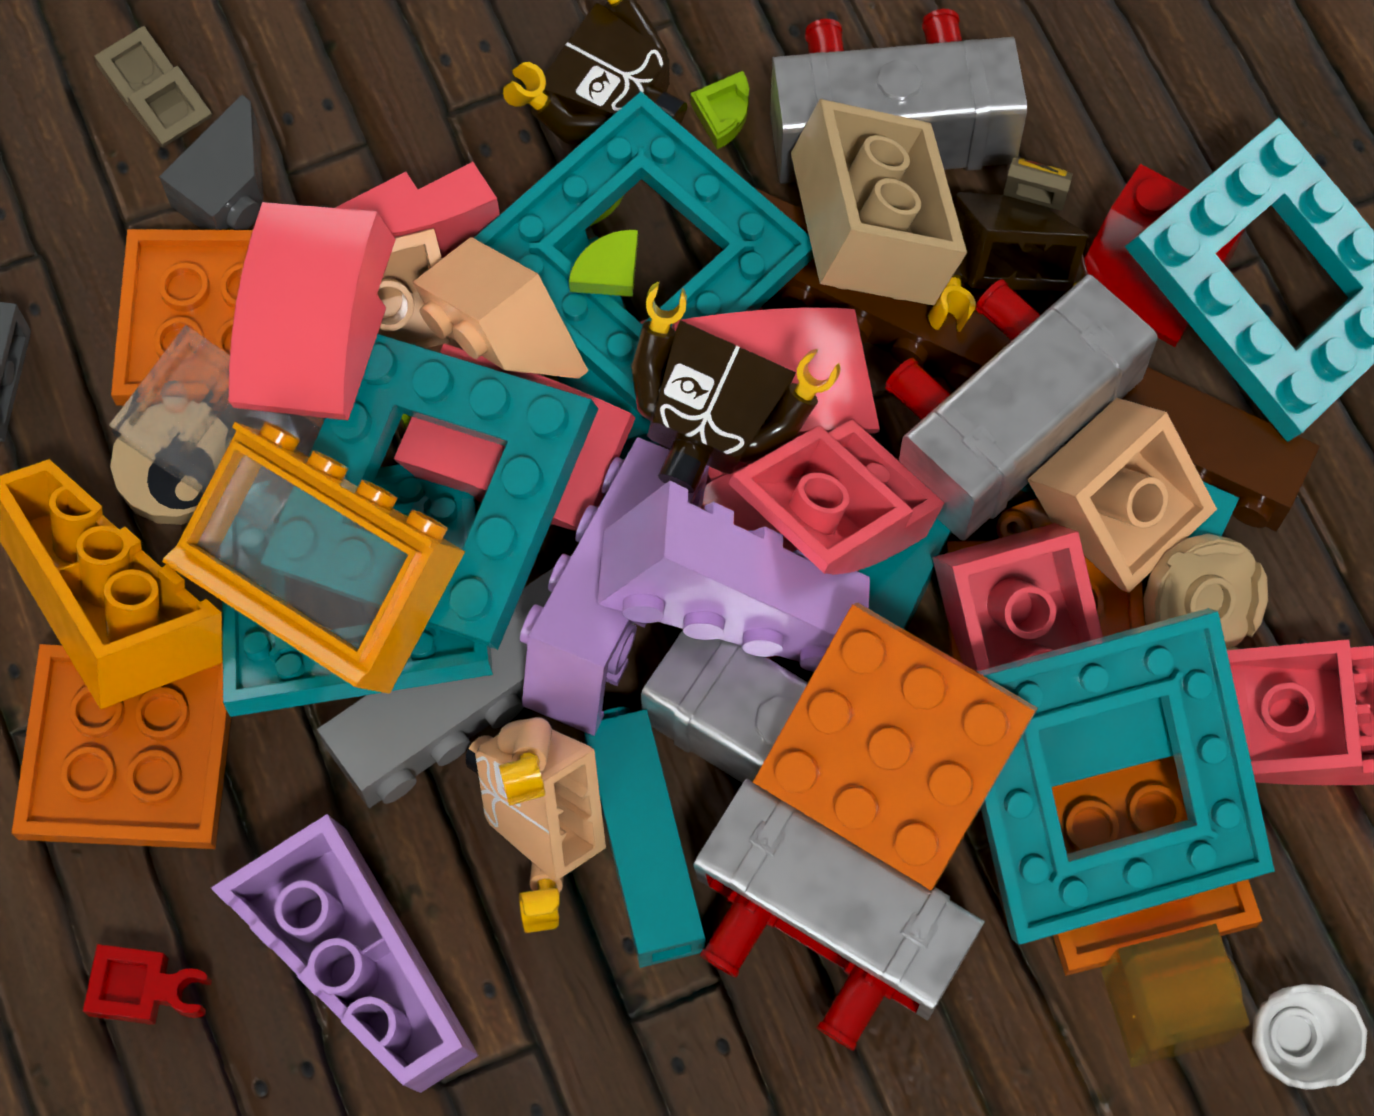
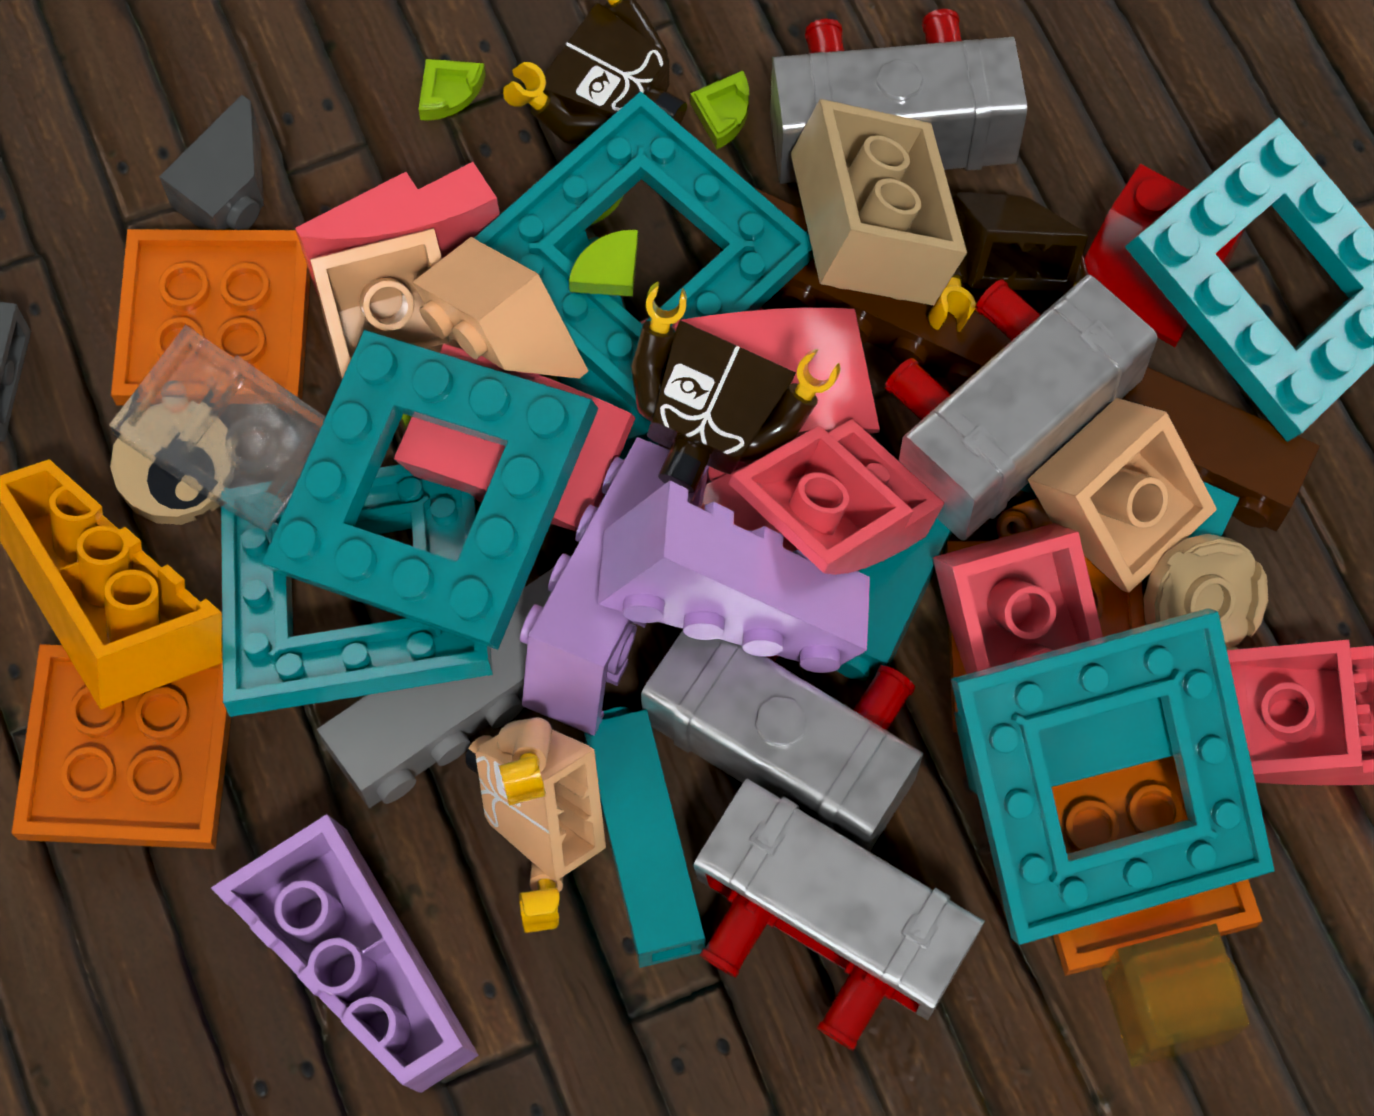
red plate [83,944,212,1025] -> none
dark tan slope [94,26,212,148] -> none
window [162,421,465,694] -> none
coral slope [228,202,396,421] -> none
orange plate [752,602,1038,890] -> none
dark tan slope [1003,157,1073,211] -> none
white hair [1252,984,1367,1090] -> none
none -> lime tile [418,59,486,121]

